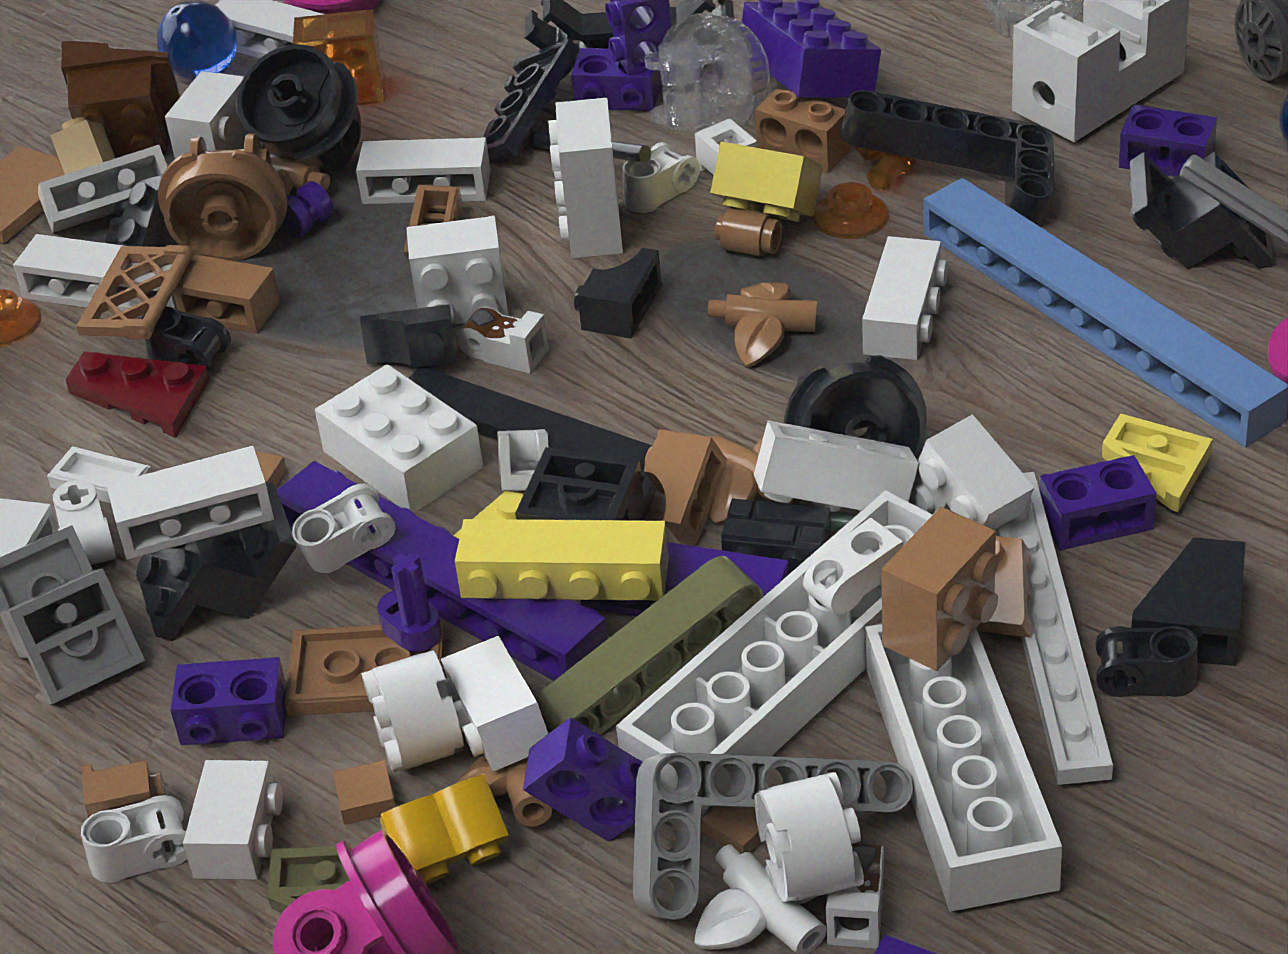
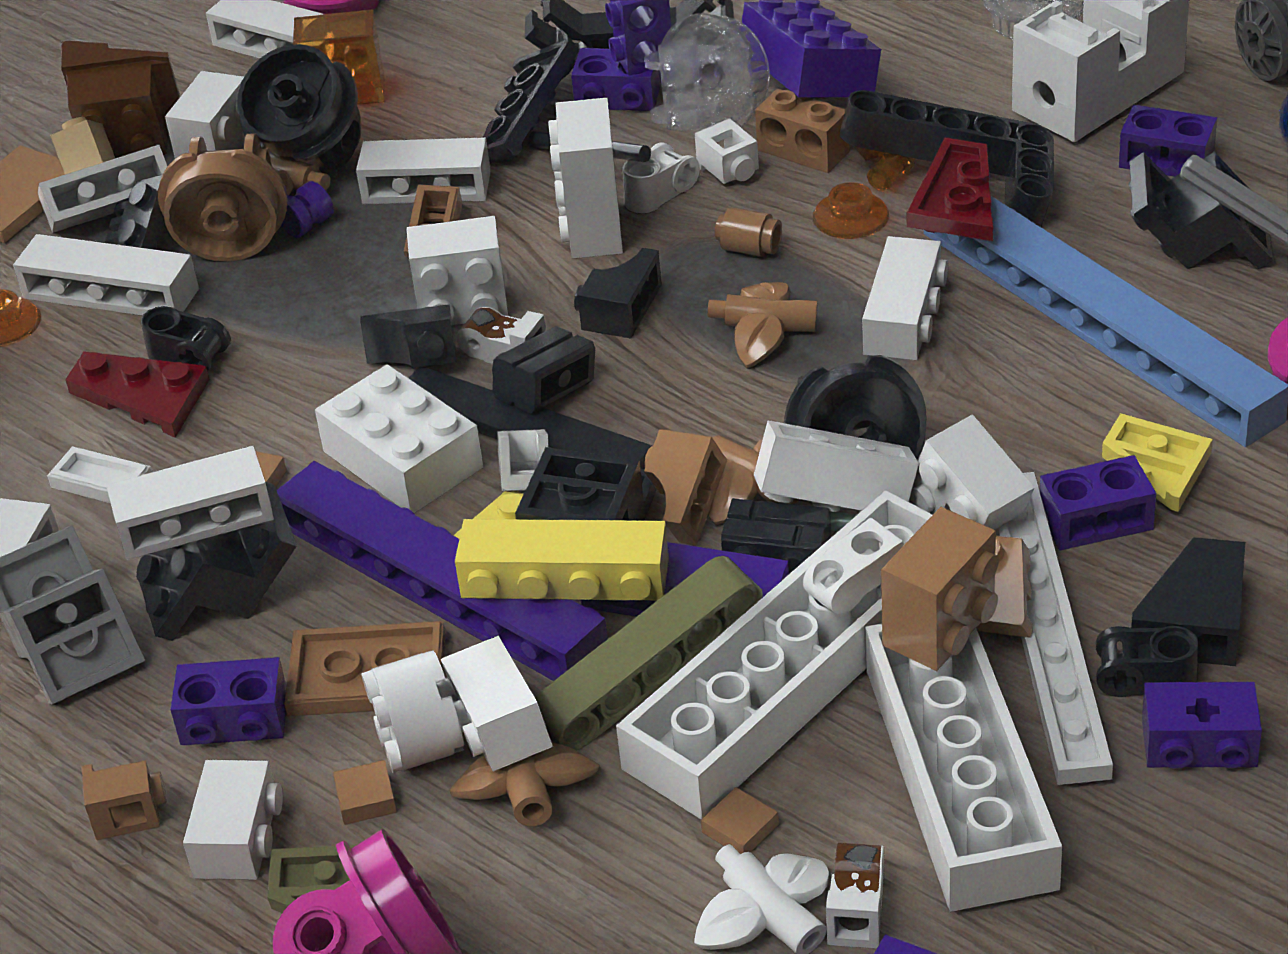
white piece [53,480,116,565] -> none
medium nougat window [76,245,194,340] -> none
white piece [81,795,187,883] -> none
clear blue piece [157,1,237,81] -> none
medium nougat brick [173,254,280,334] -> none
white piece [292,483,396,573] -> none
dark purple piece [377,553,442,652] -> none
yellow brick [380,774,509,885] -> none
dark purple brick [523,717,643,842] -> none
light grey beam [633,752,913,920] -> none
light yellow brick [710,141,823,222] -> none
white brick [755,772,864,902] -> none
none -> black brick [492,326,595,414]
none -> dark red wing [906,138,993,242]
none -> dark purple brick [1142,682,1262,768]

